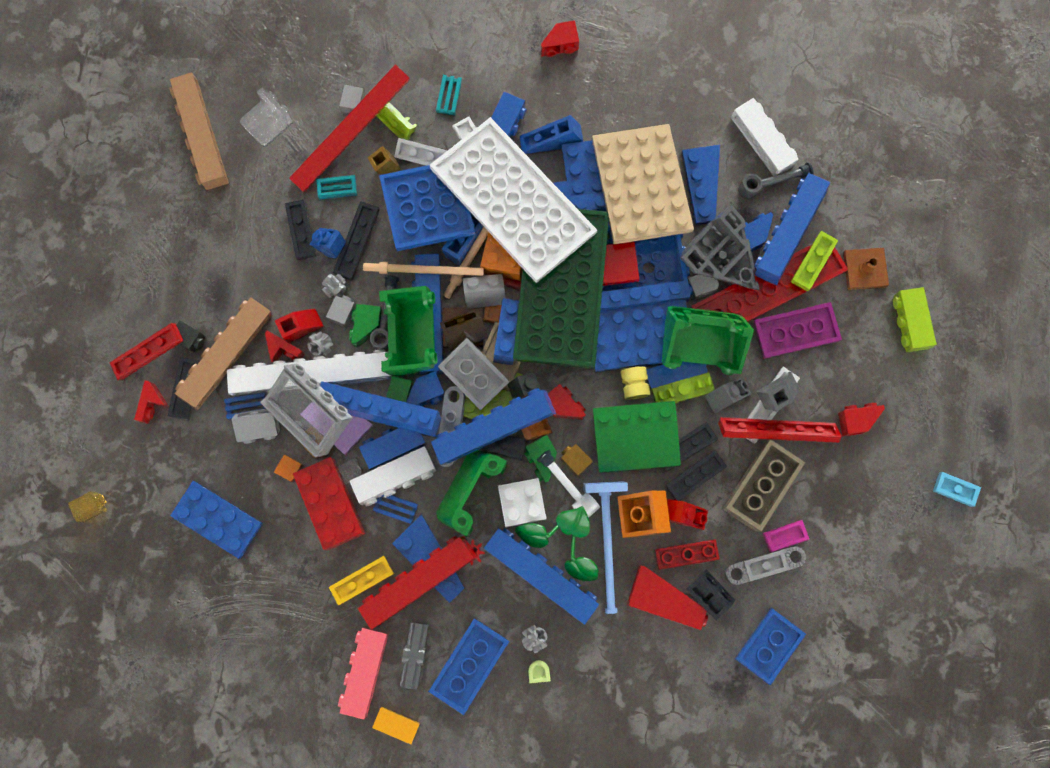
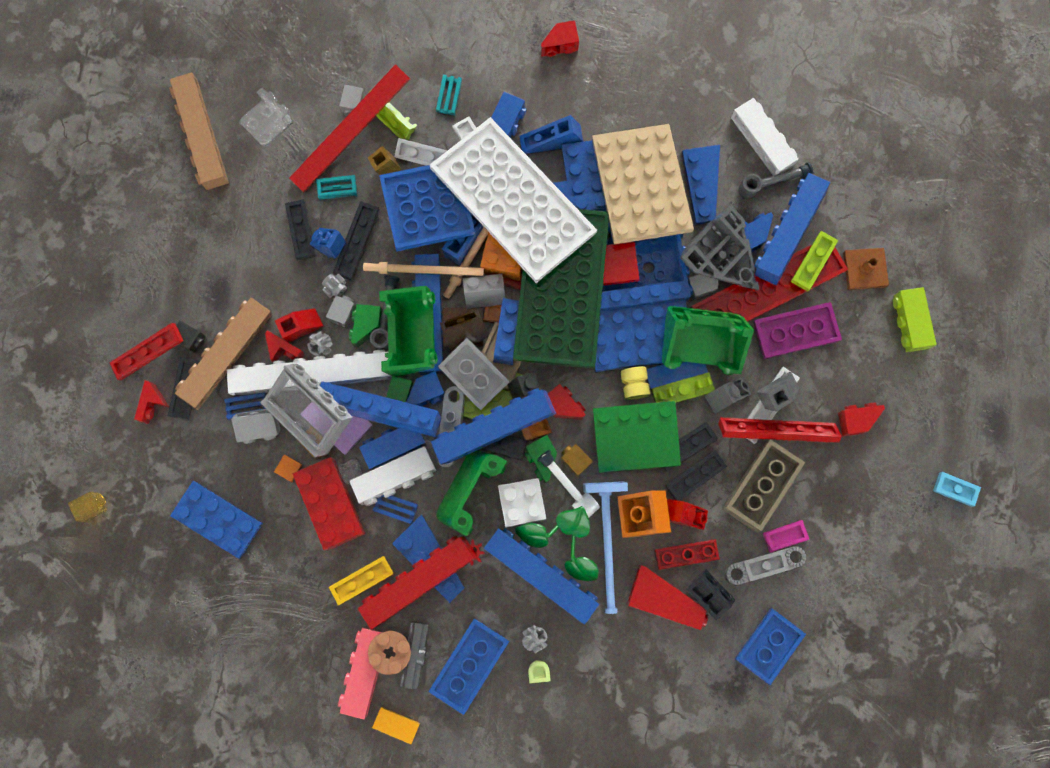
none -> nougat plate [368,630,411,675]

